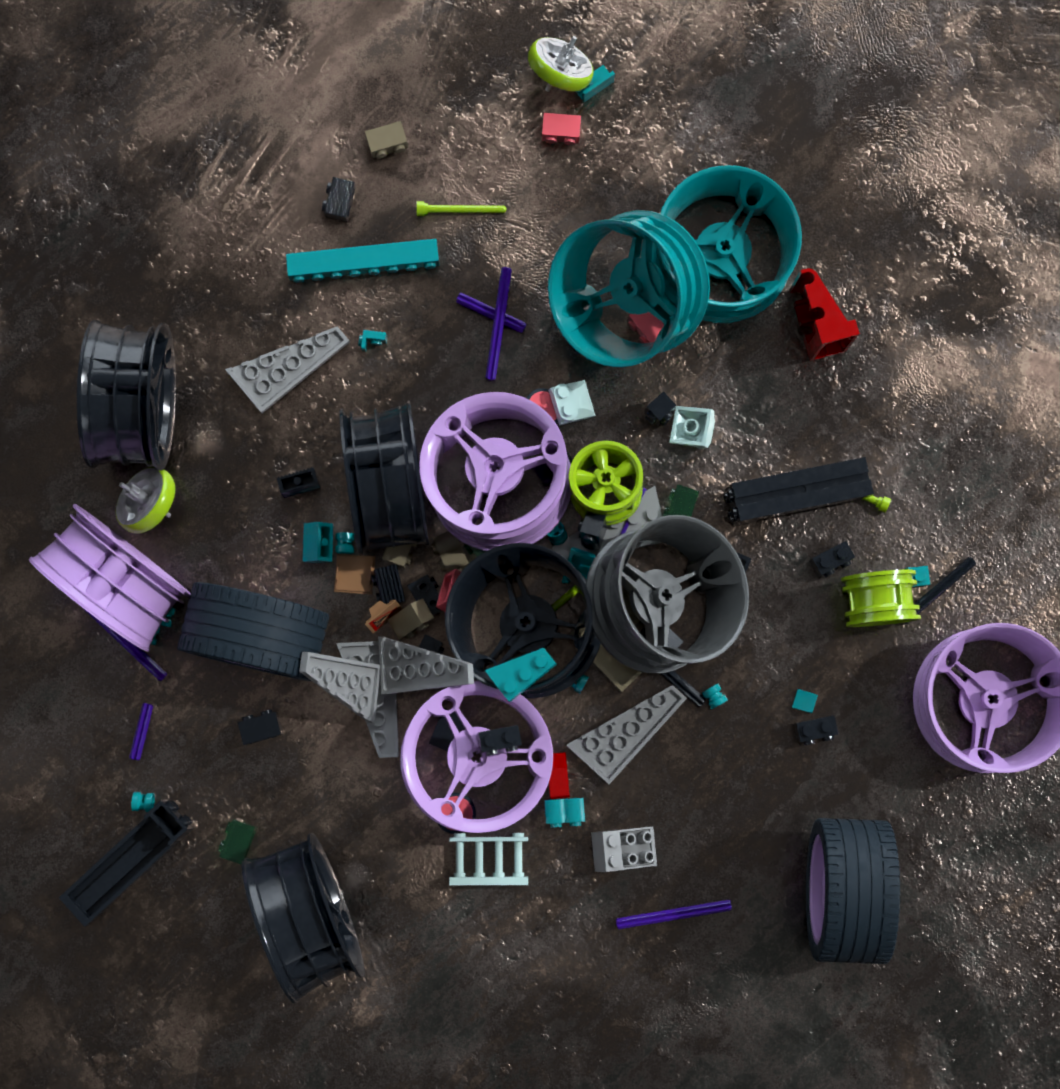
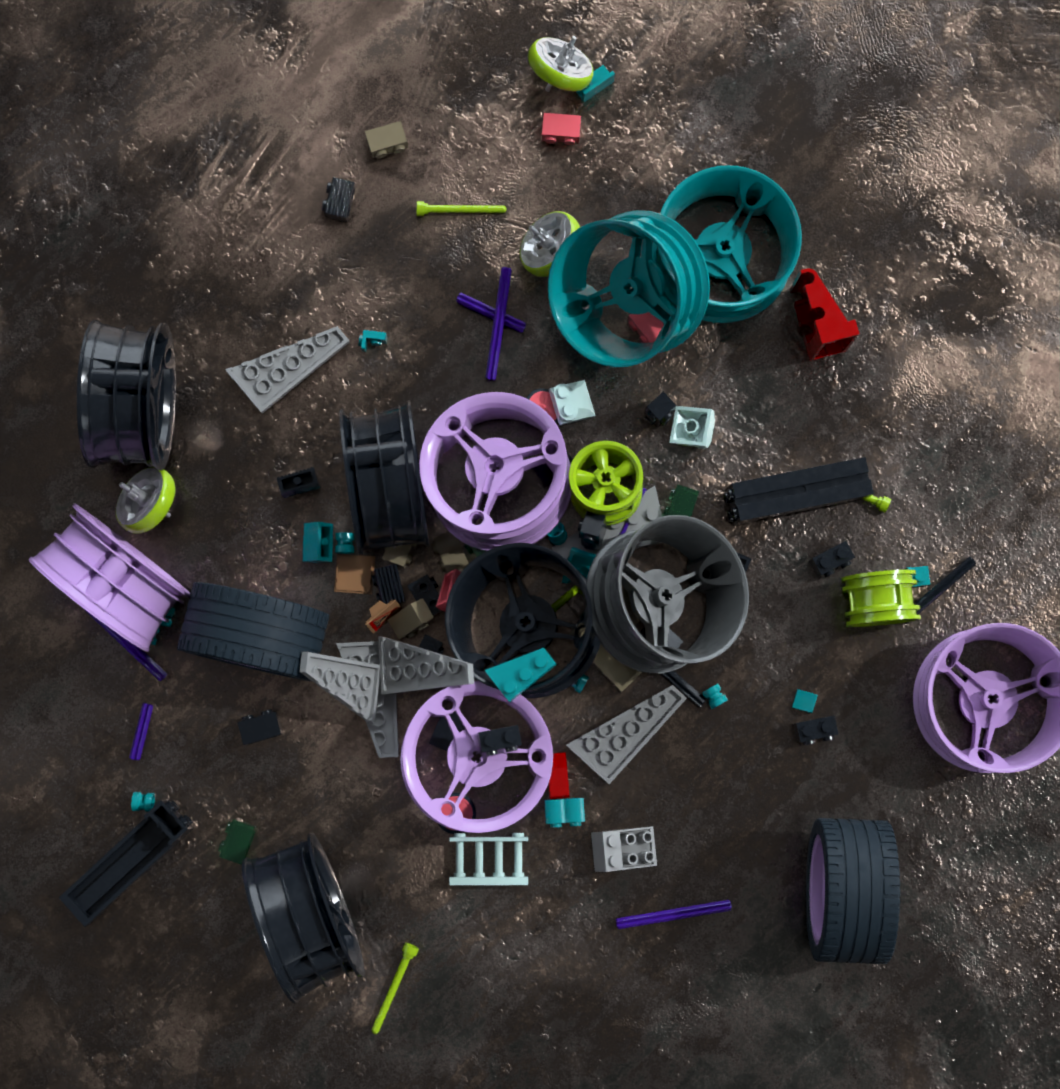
teal brick [286,239,440,283] -> none
none -> lime piece [371,942,419,1034]
none -> flat silver wheel [520,211,580,277]

